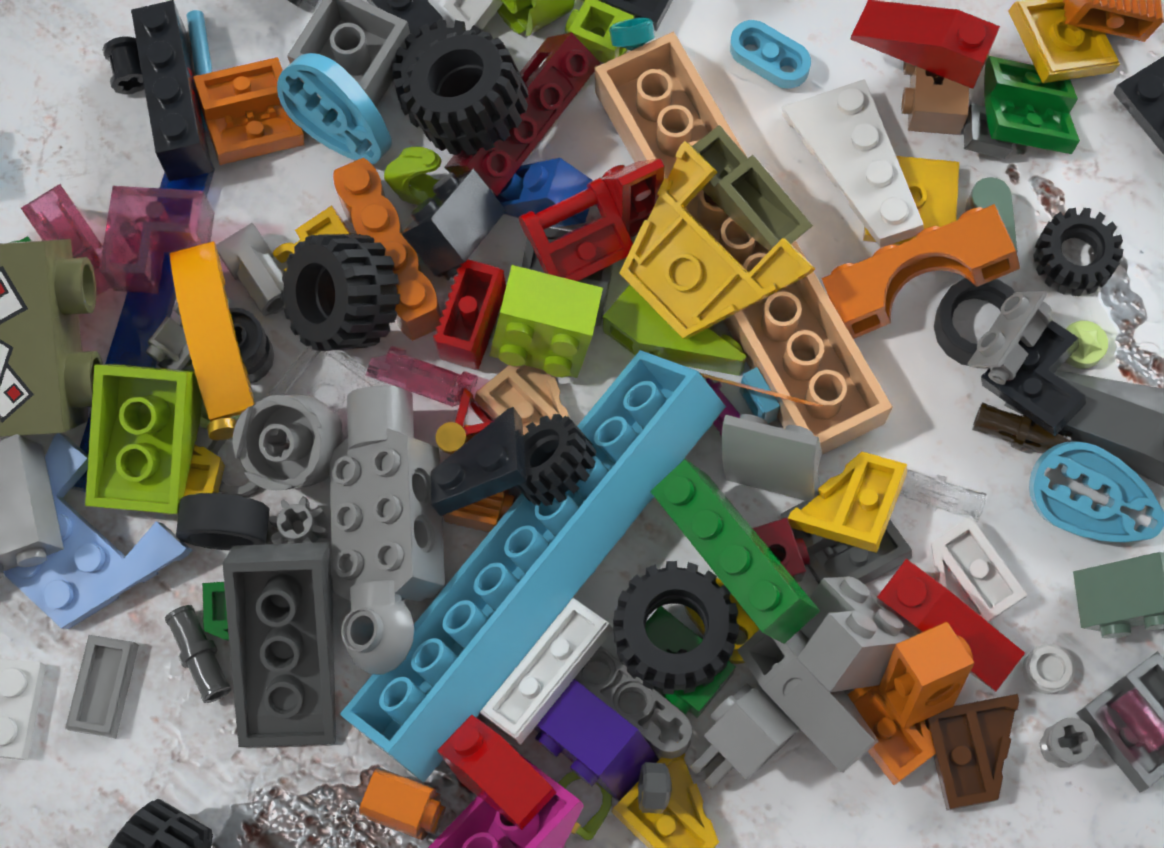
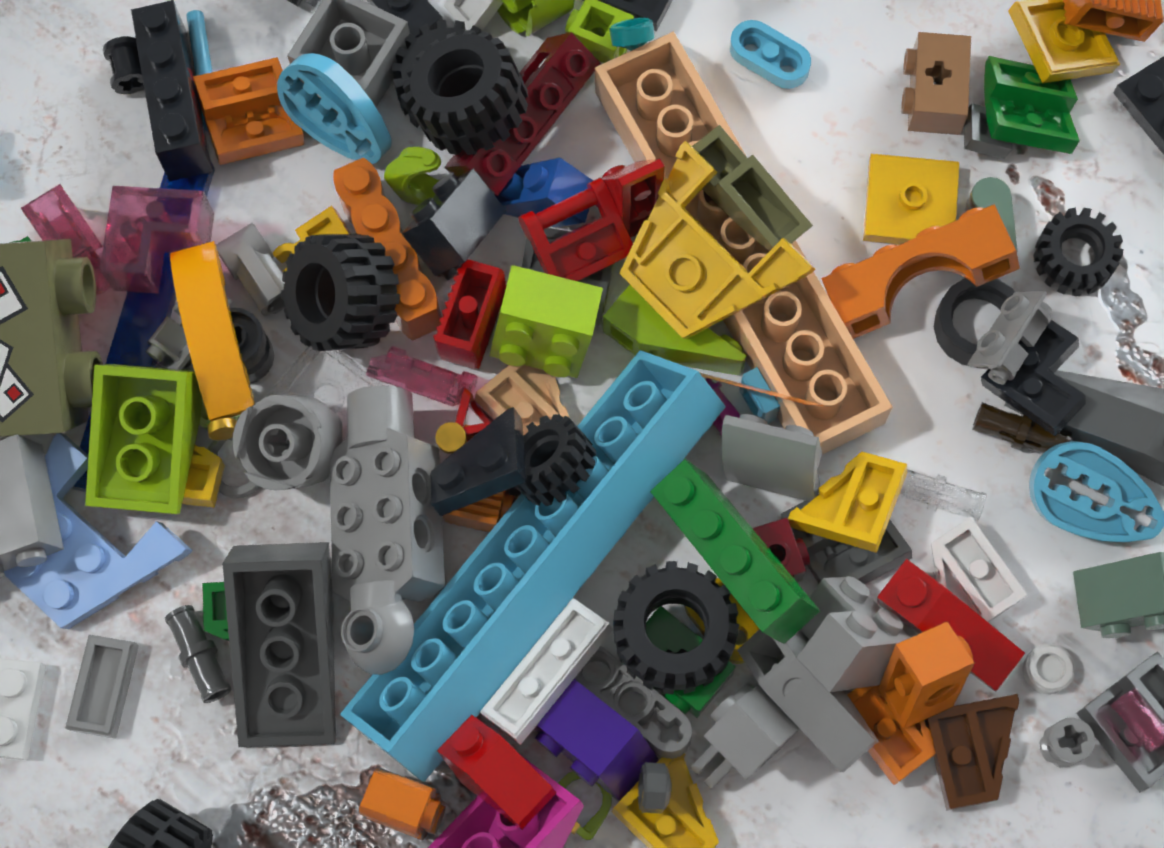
black tyre [176,493,270,551] -> none
light grey gear [269,496,329,544] -> none
white wing [781,79,924,248] -> none
red slope [850,0,1000,89] -> none
yellowish green tile [1065,321,1108,369] -> none

